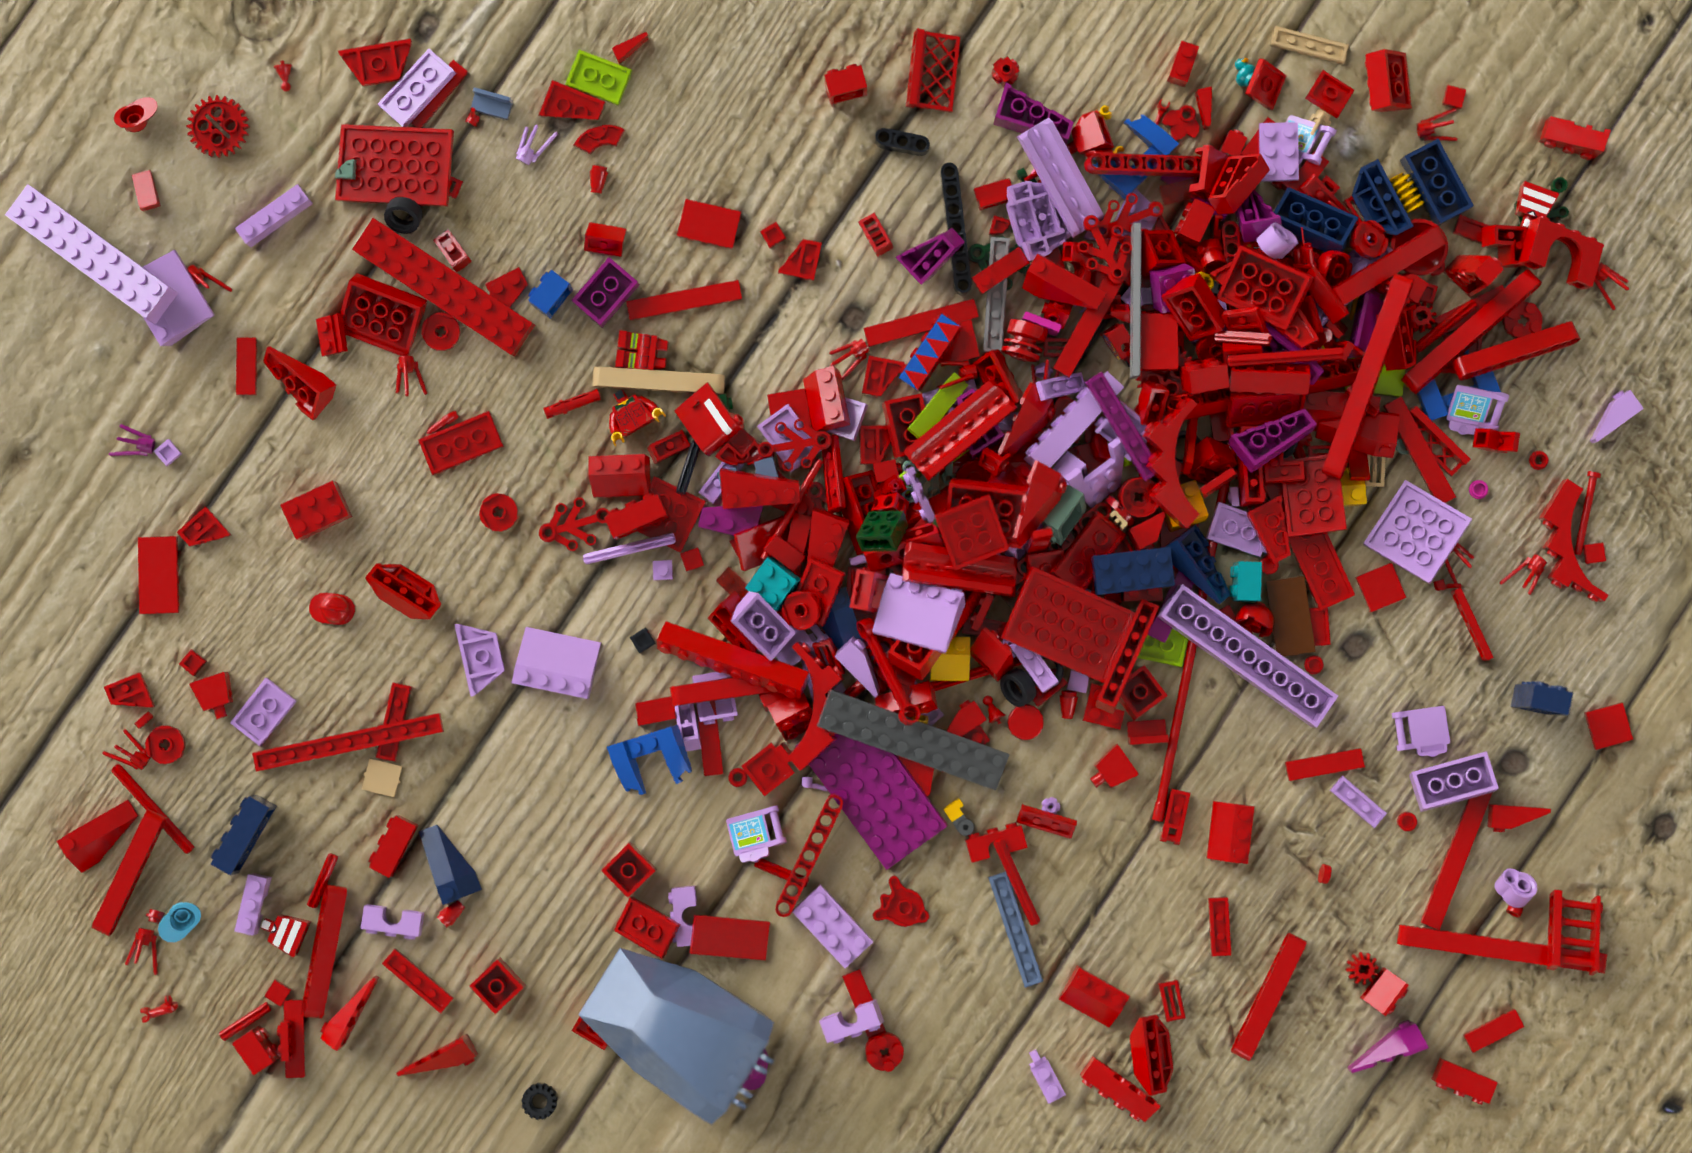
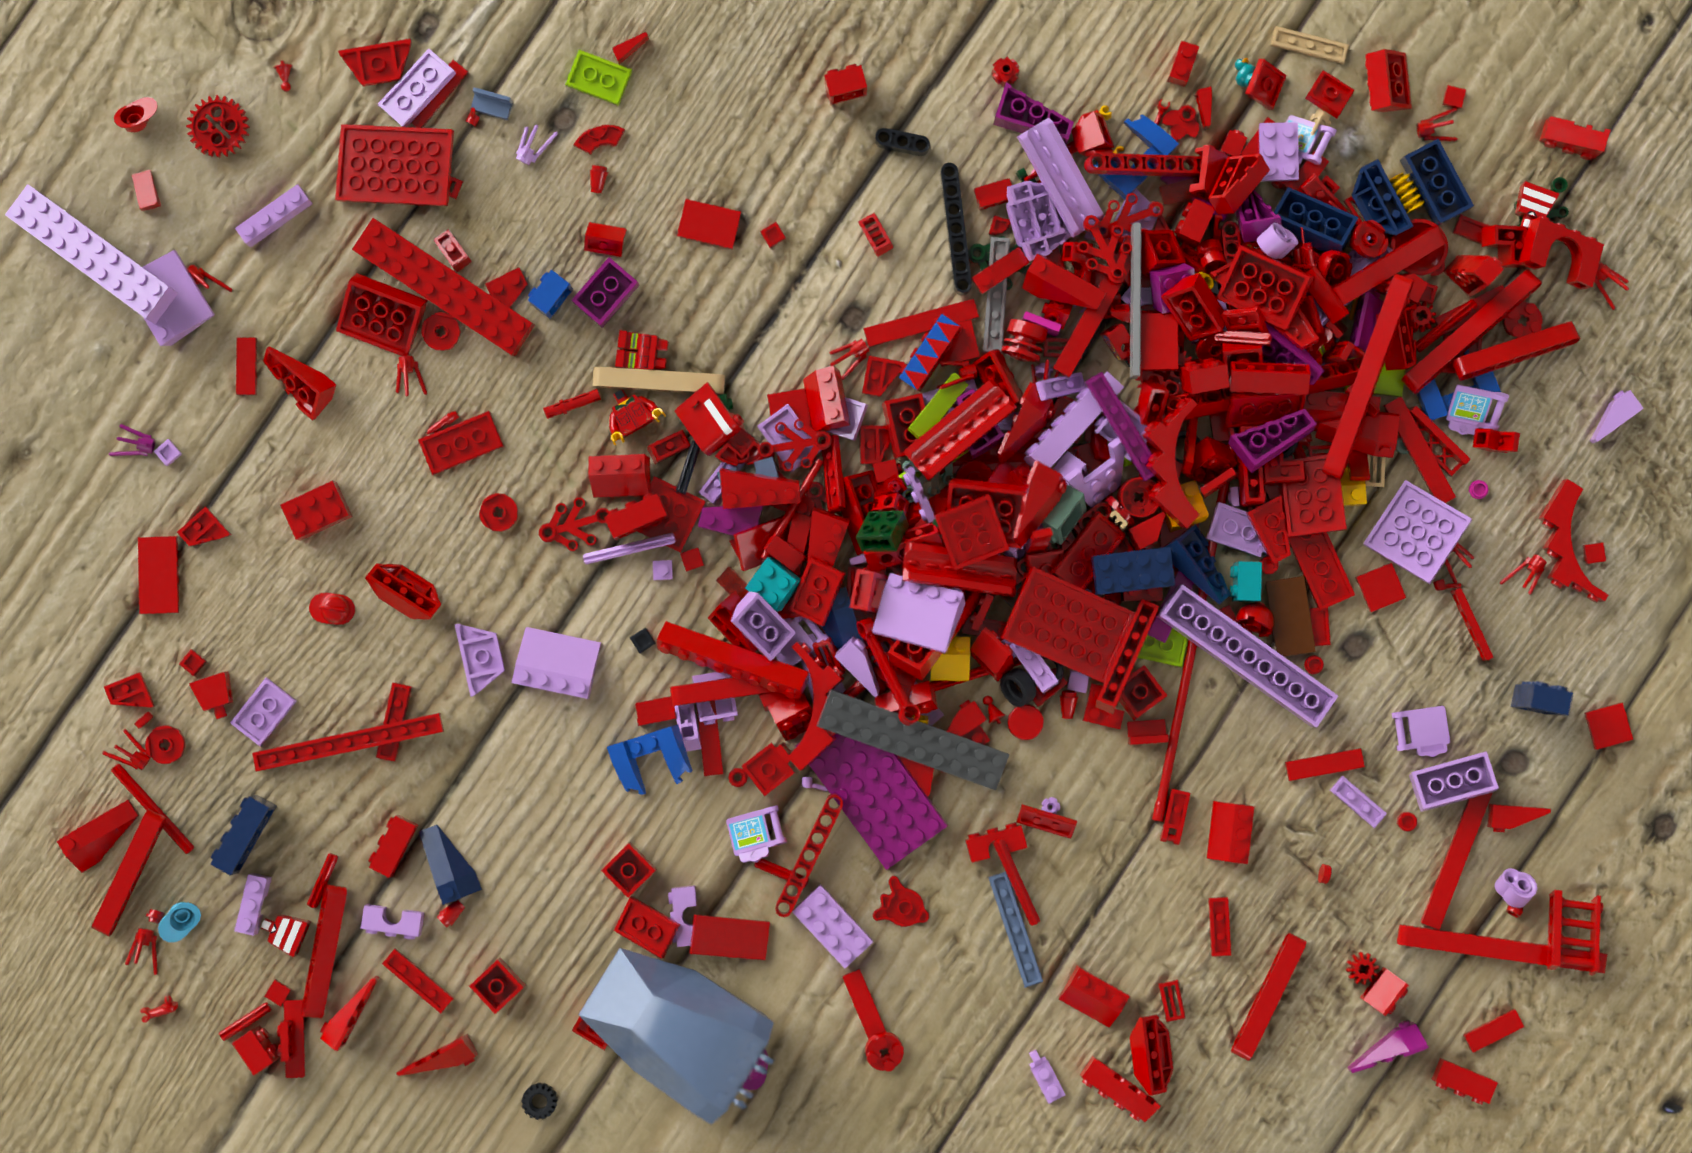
red plate [316,313,348,357] -> none
sand green tile [335,159,356,180] -> none
tan piece [362,758,403,797] -> none
black tyre [384,197,422,234] -> none
red wing [538,80,606,120] -> none
red tile [626,280,742,321] -> none
red wing [778,239,822,281] -> none
red plate [782,591,821,630] -> none
lavender arch [819,999,884,1044] -> none
magenta wedge [896,228,965,285] -> none
red fence [906,28,960,112] -> none
leg [943,798,974,836] -> none
red bracket [978,447,1012,476] -> none
red torso [1090,744,1139,788] -> none
red axle [1227,348,1344,367] -> none
red plate [1529,451,1549,470] -> none
red bar [1574,471,1601,555] -> none

